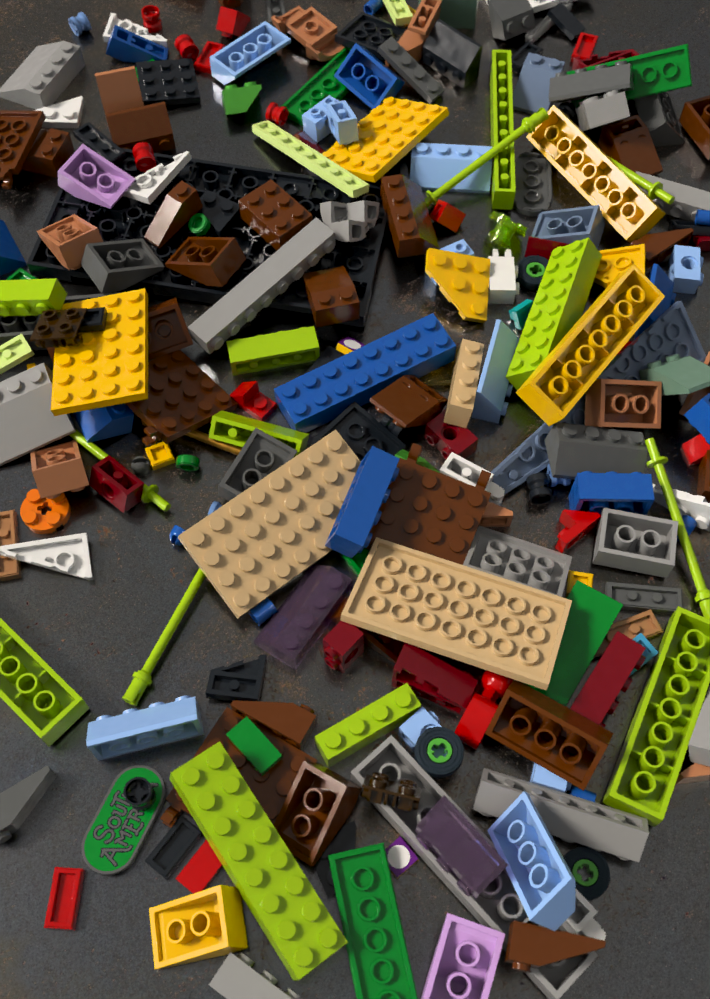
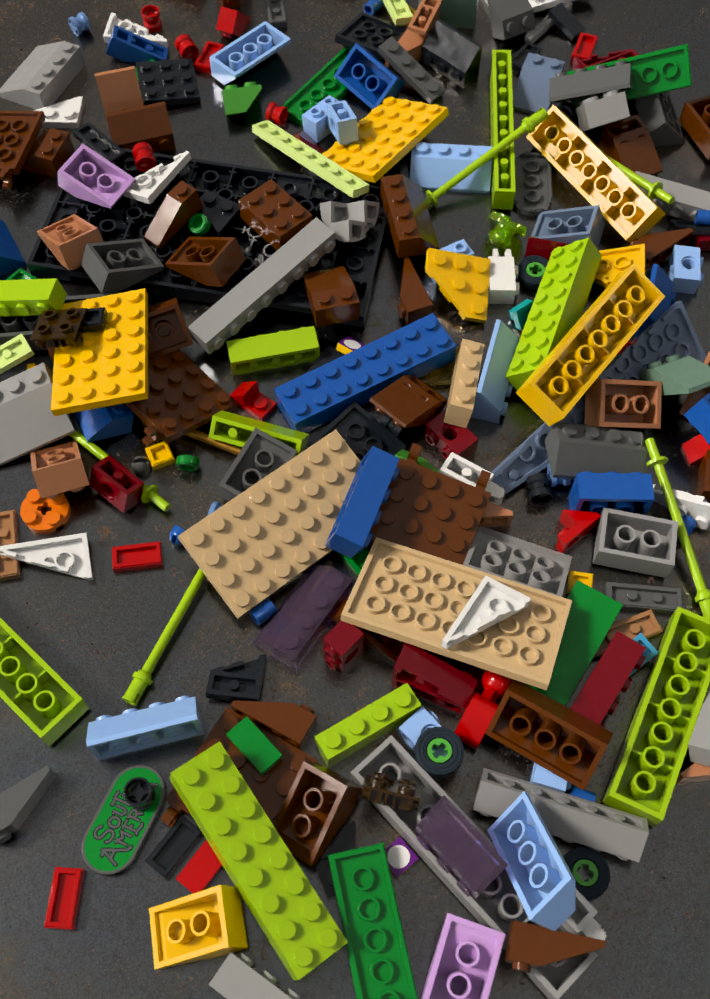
nougat piece [271,6,345,62] -> none
red panel [430,200,466,232] -> none
none -> red tile [112,541,164,573]
none -> reddish brown slope [397,257,433,325]
none -> white wing [441,576,531,649]

